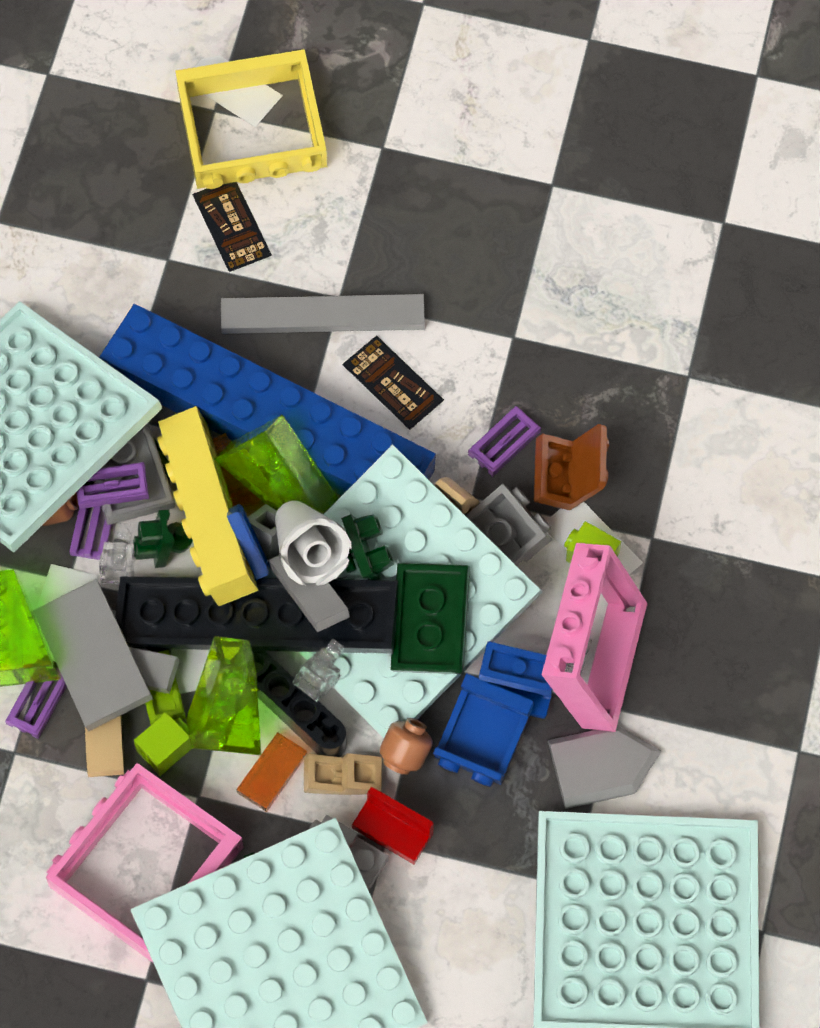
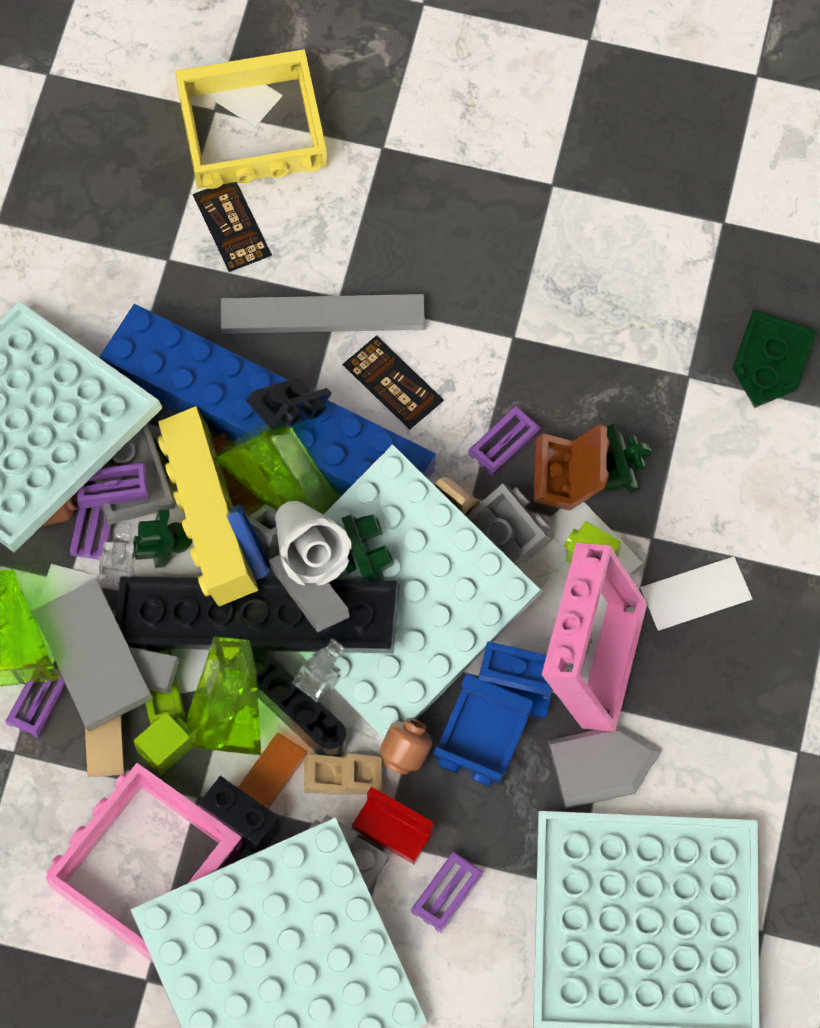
dark green tile [390,563,470,675] -> none
none -> black brick [198,775,280,854]
none -> black bracket [246,377,332,431]
none -> medium lavender tile [411,851,483,933]
none -> dark green hips [605,424,652,493]
none -> white sticker [640,556,752,631]
none -> dark green tile [732,310,817,408]

